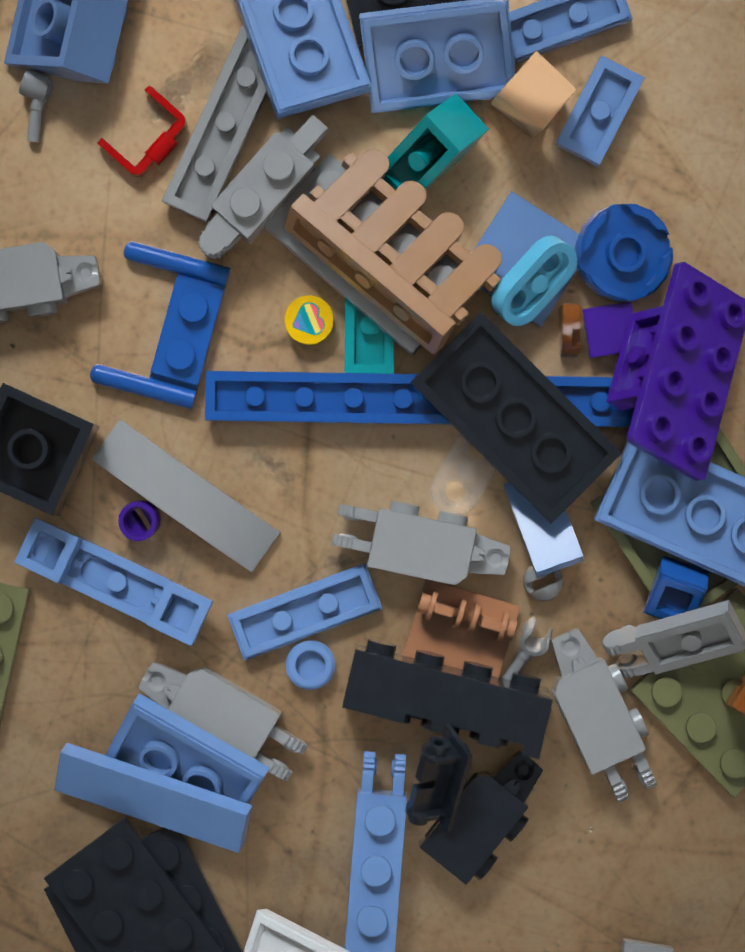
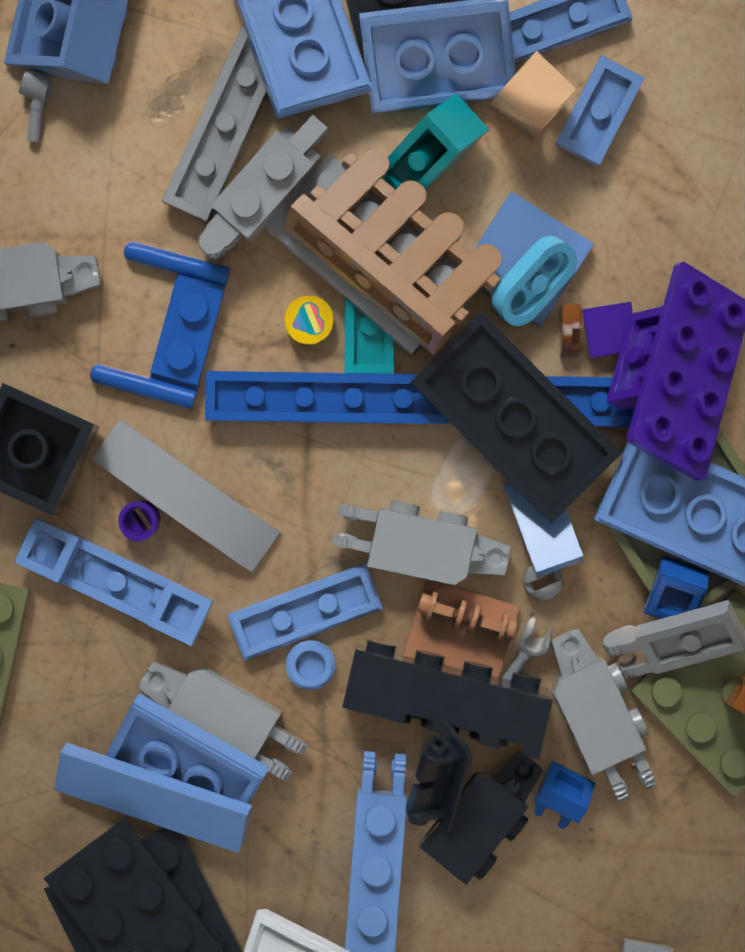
red piece [97,85,187,177] -> none
blue tile [575,204,673,301] -> none
none -> blue tile [535,760,595,829]

